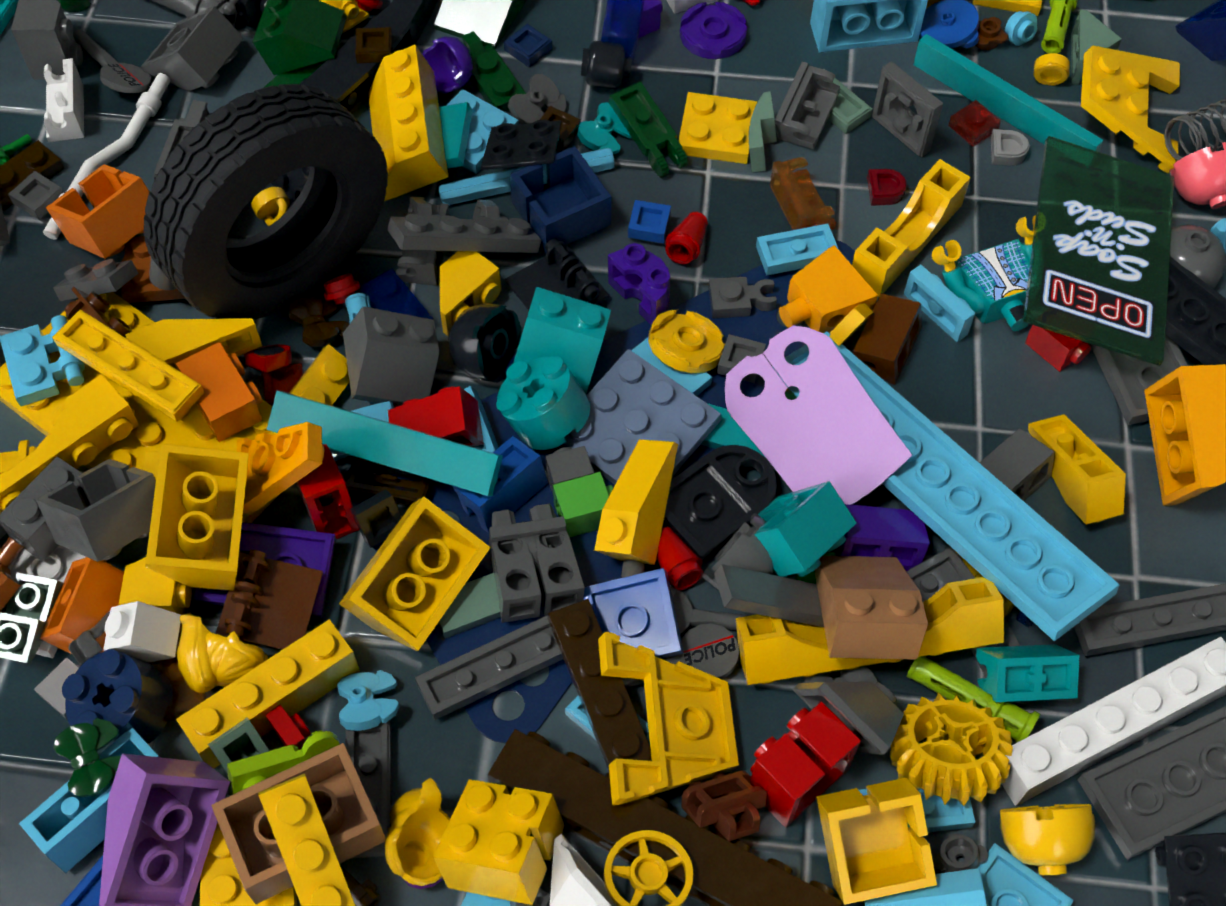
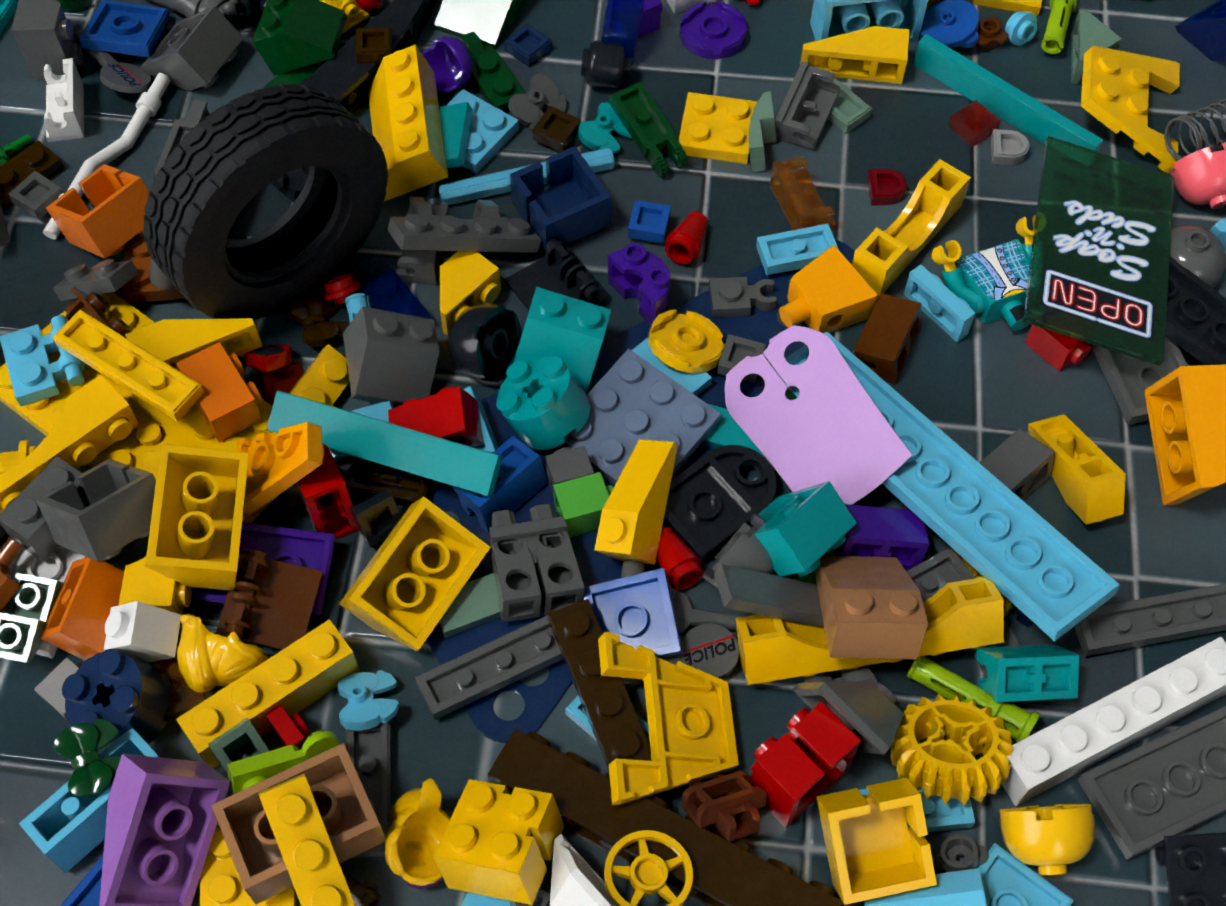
dark grey hand [68,611,110,665] -> none
yellow tile [251,186,290,227] -> none
black hinge [481,120,564,170] -> none
yellow tile [829,303,873,346] -> none
dark grey piece [872,61,943,158] -> none
yellow tile [1033,53,1070,86] -> none
none -> blue tile [79,0,170,57]
none -> yellow slope [800,26,909,85]

